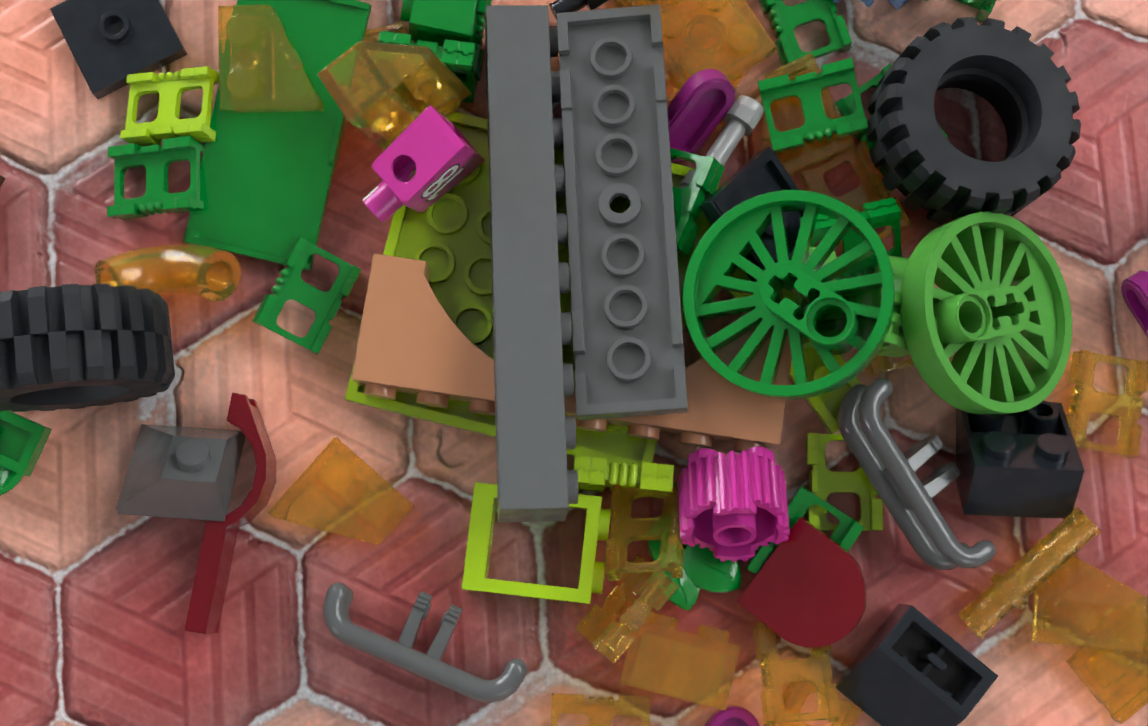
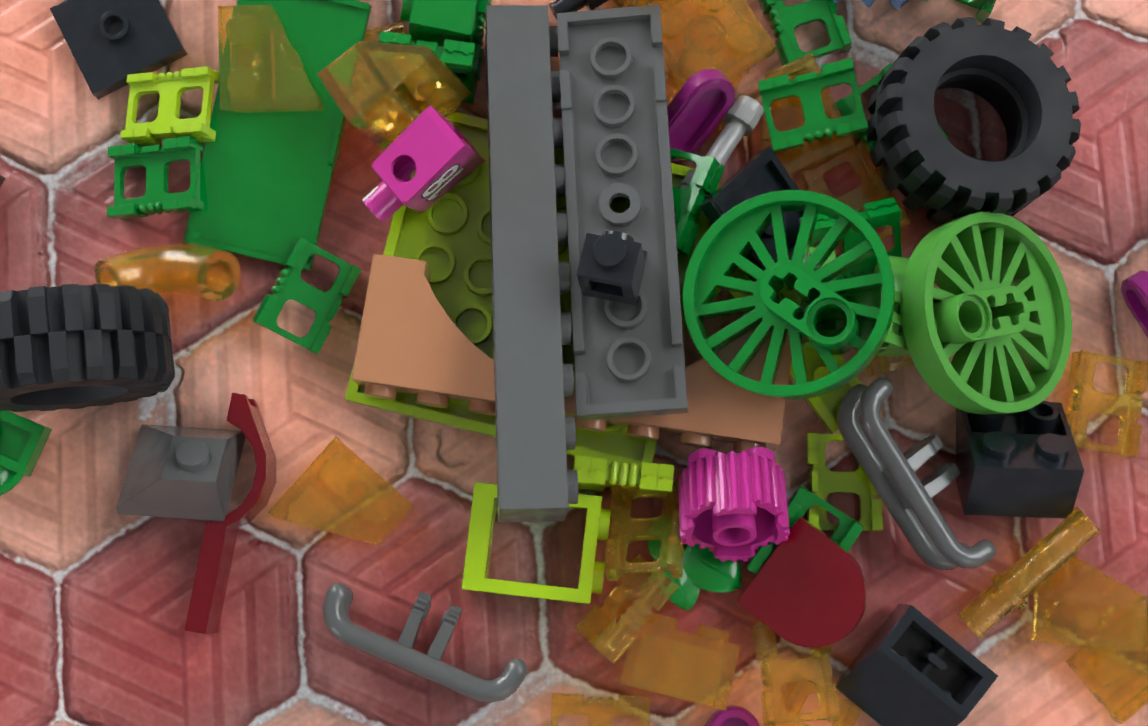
none -> black brick [576,230,648,305]

